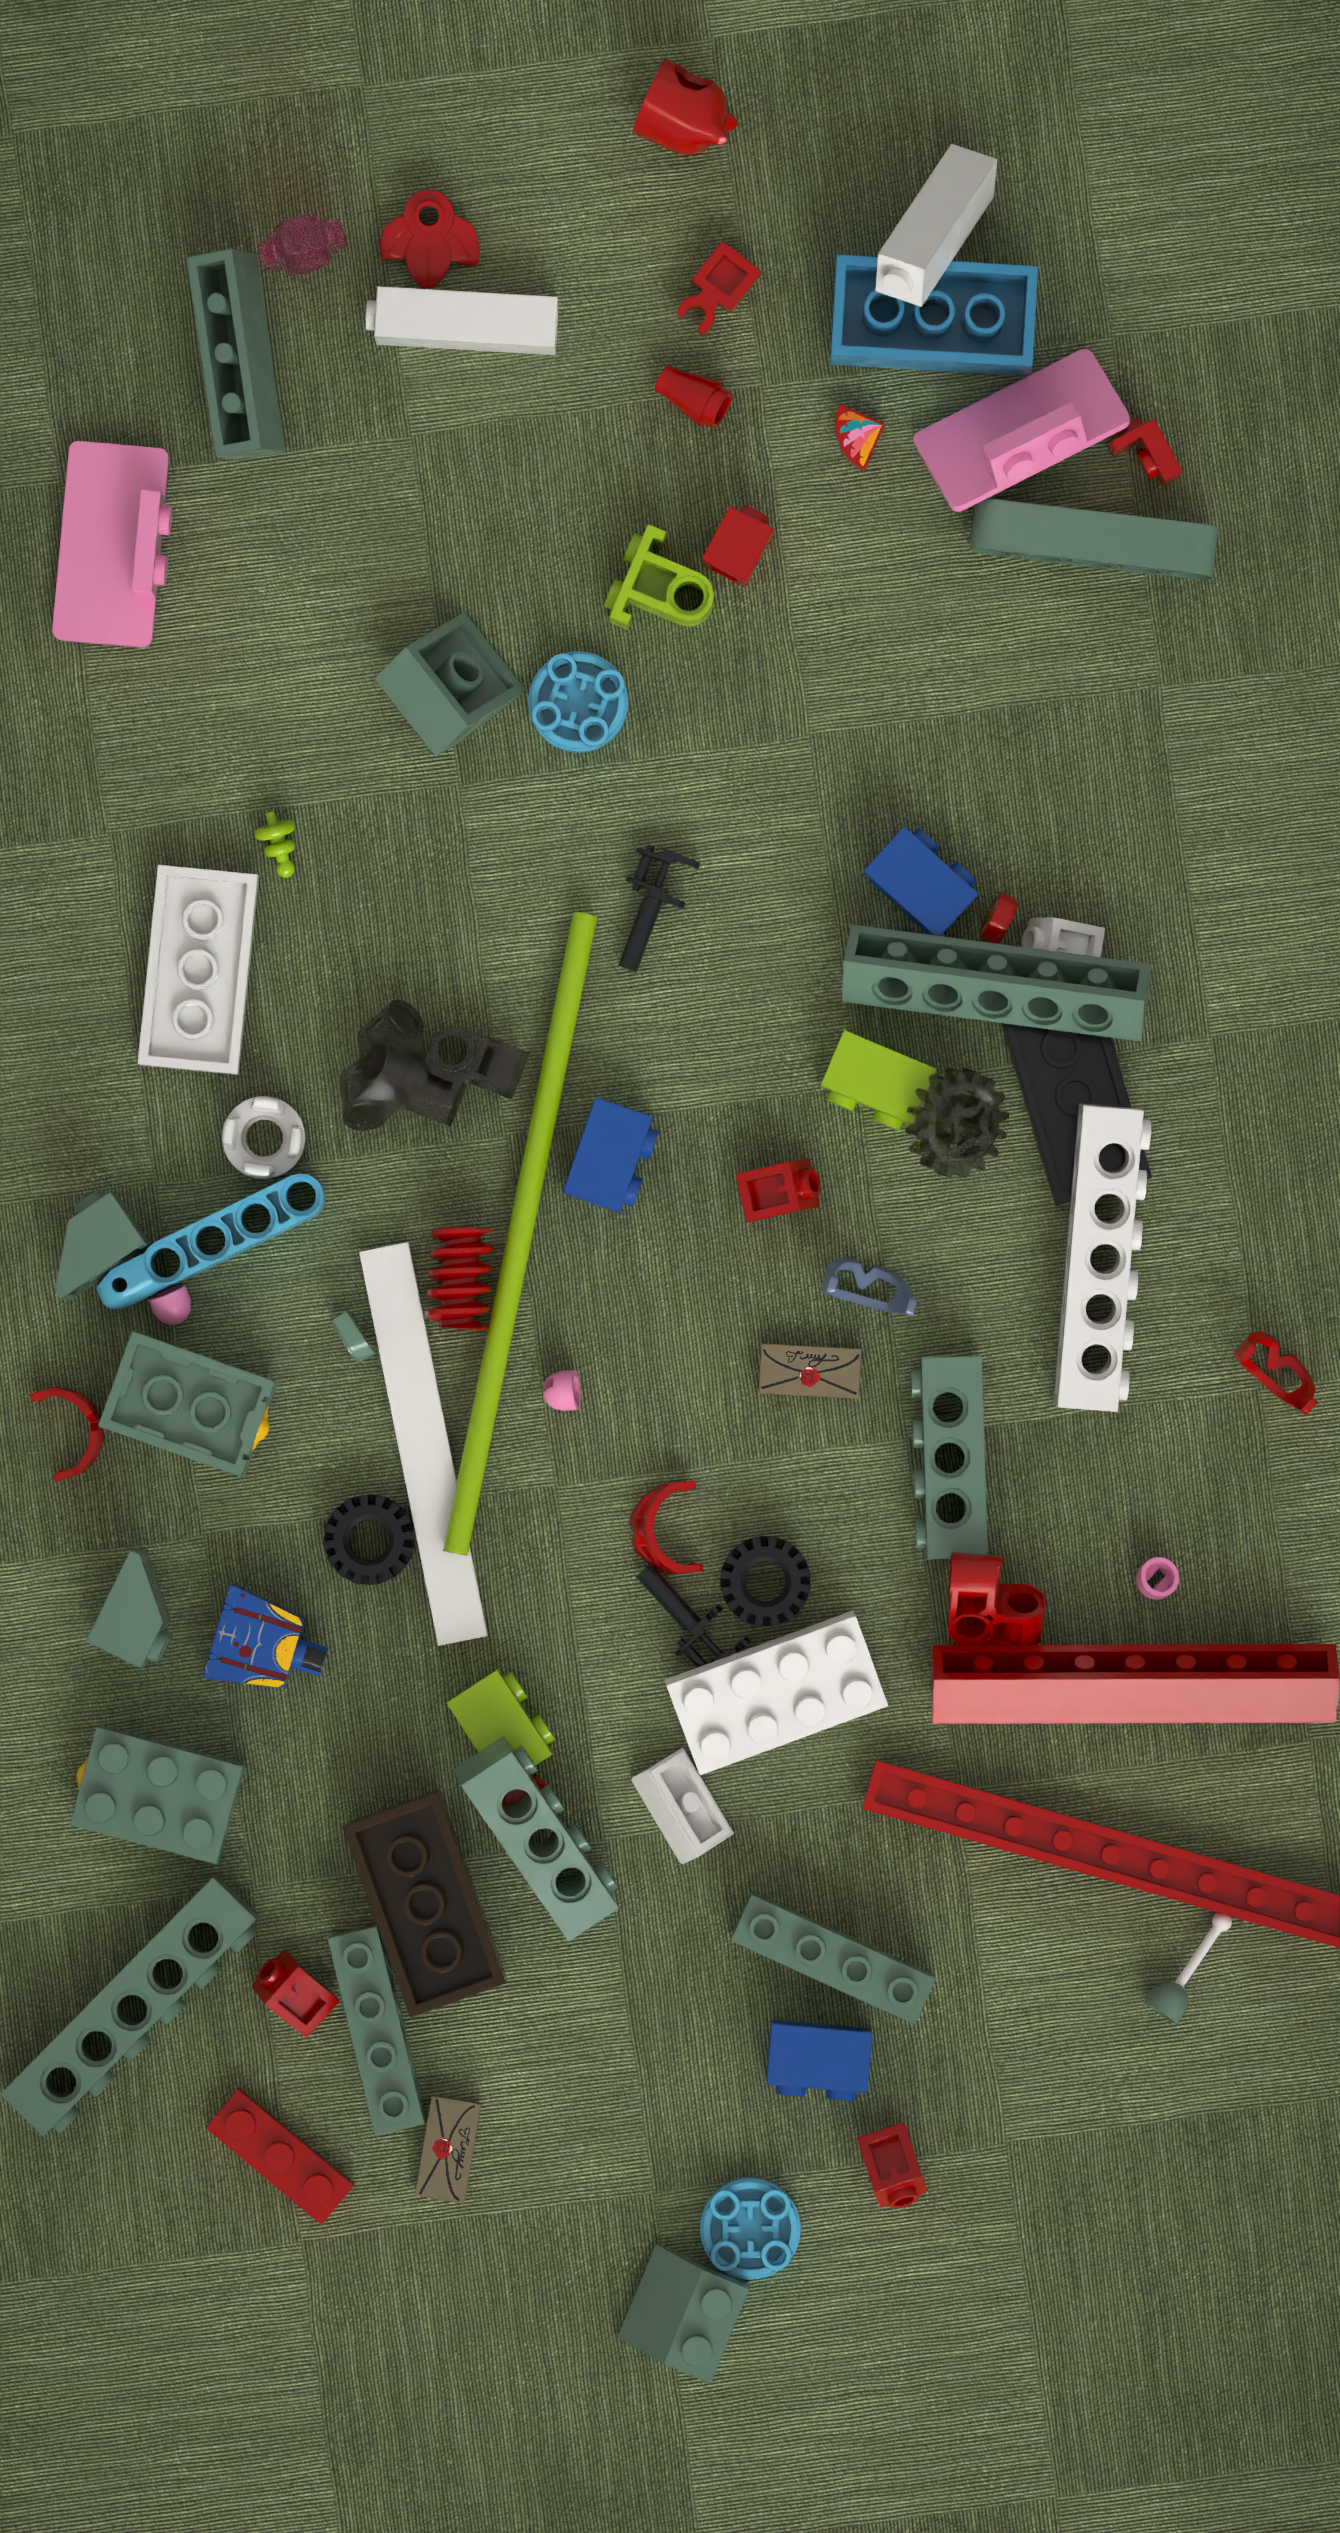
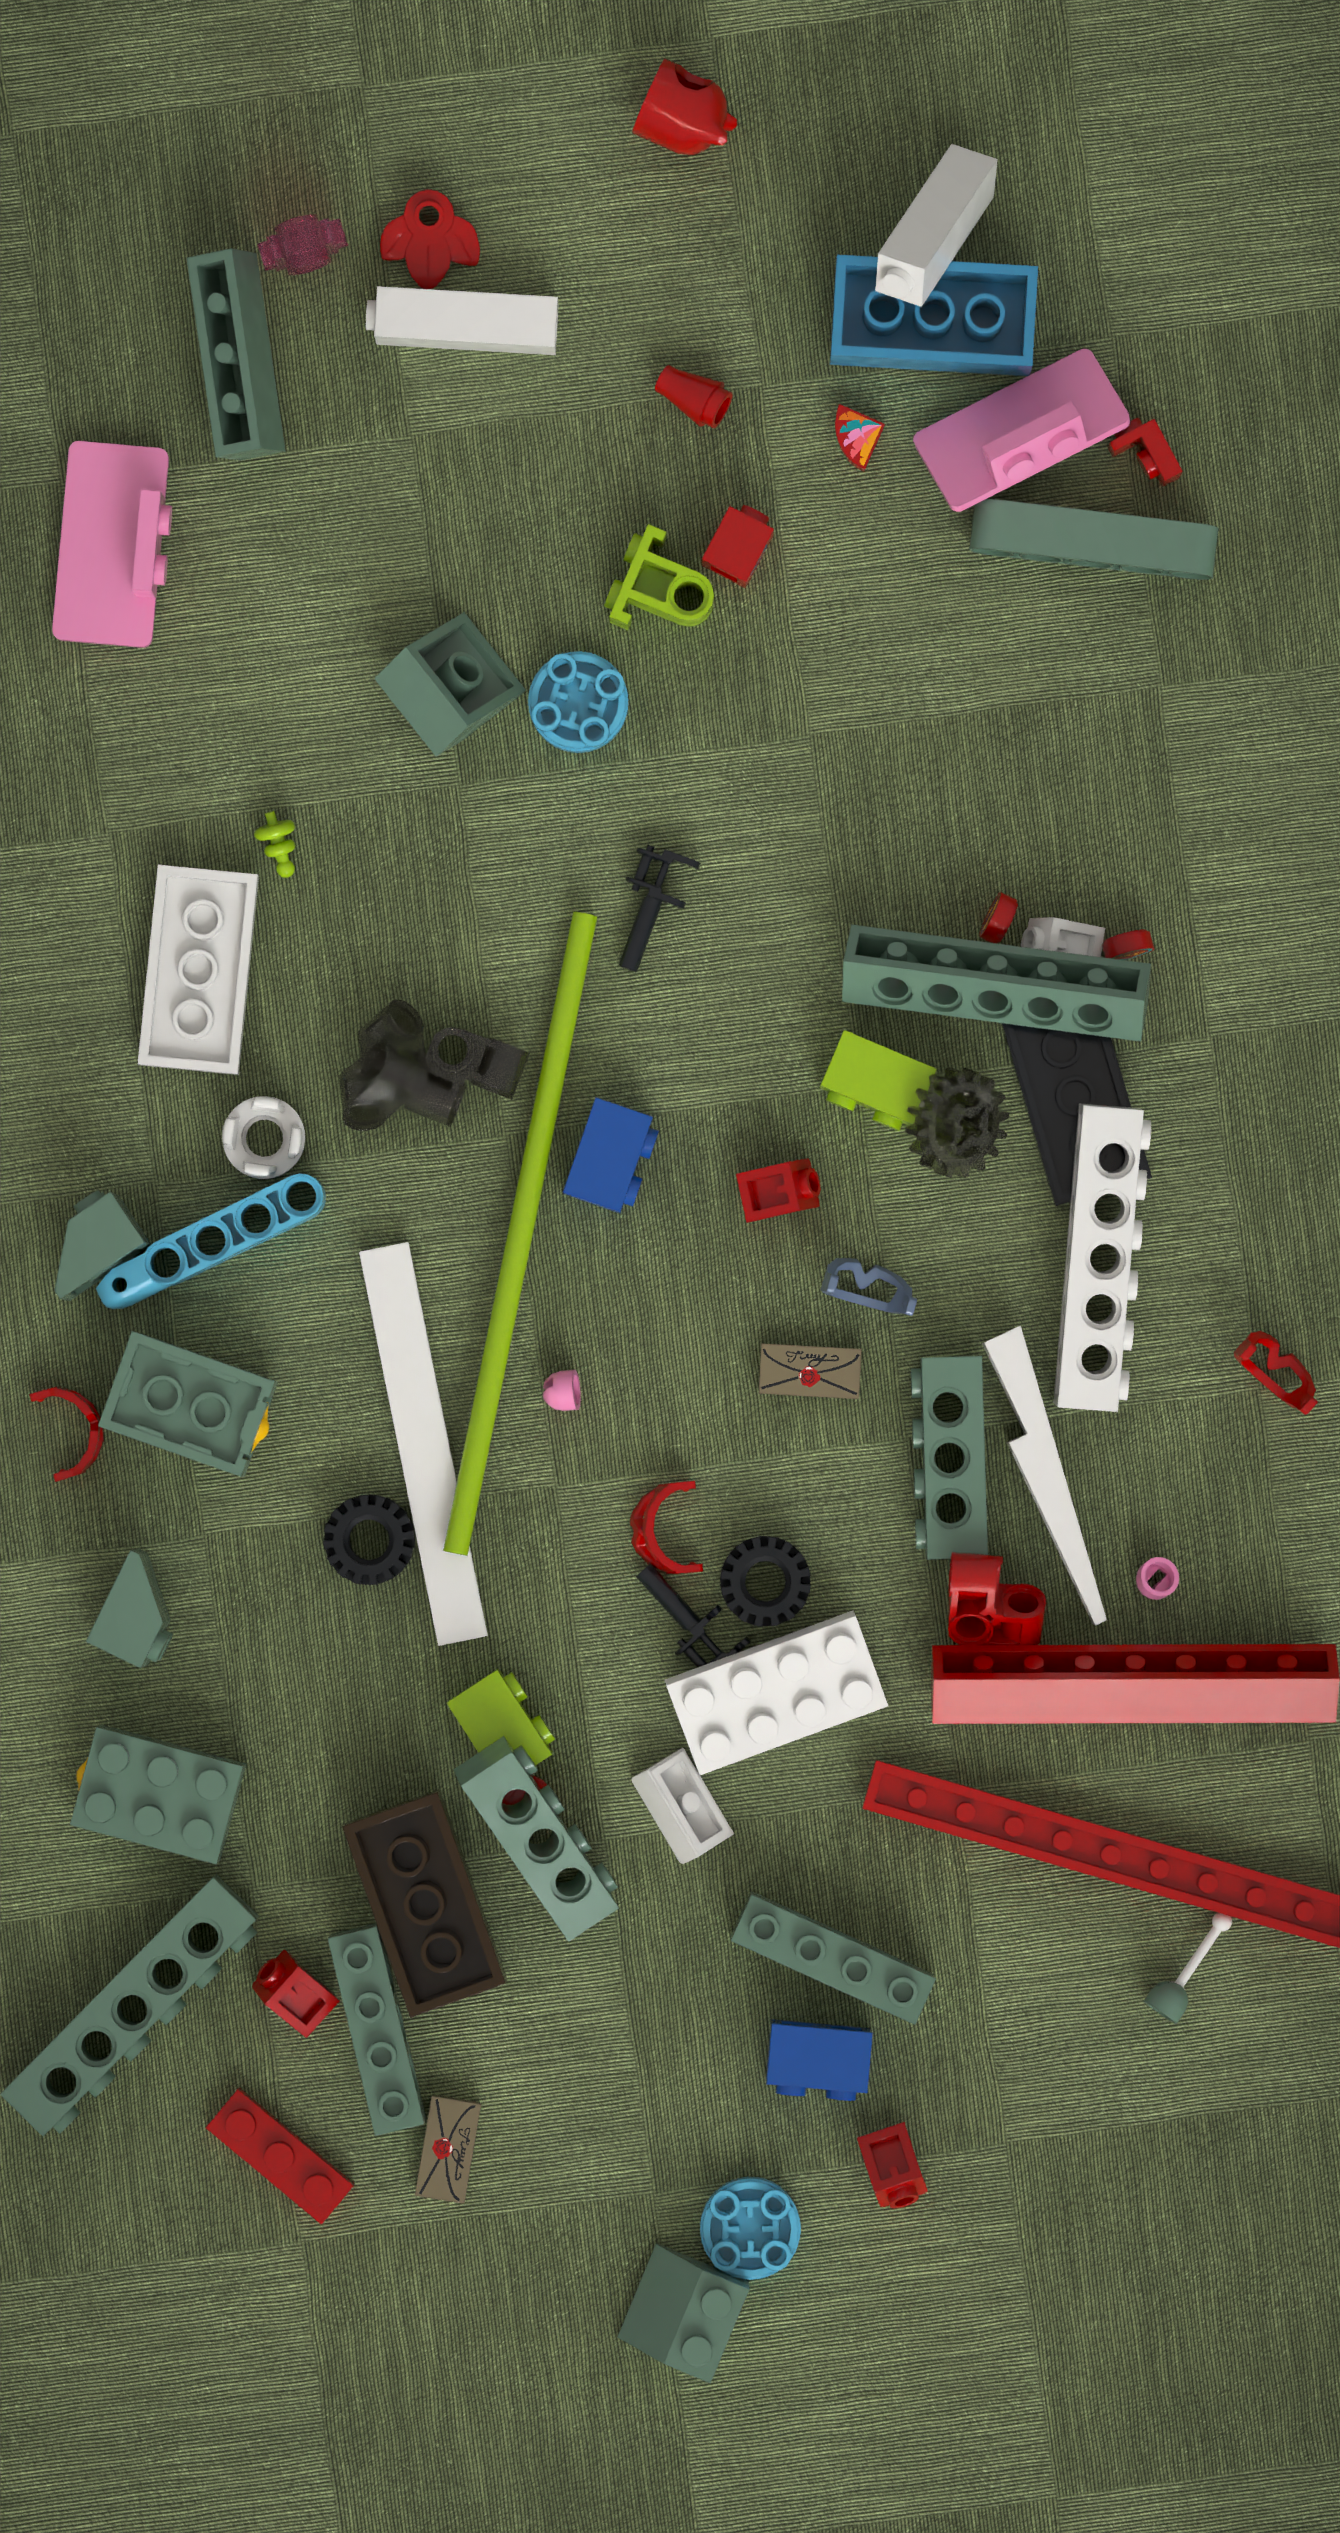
bright pink hinge [148,1284,192,1325] -> none
blue torso [203,1584,328,1688] -> none
sand green tile [331,1311,375,1363] -> none
red piece [425,1227,495,1331] -> none
red plate [677,241,762,336] -> none
blue brick [862,826,979,936] -> none
none -> white slope [982,1326,1107,1626]
none -> red tile [1102,929,1155,960]

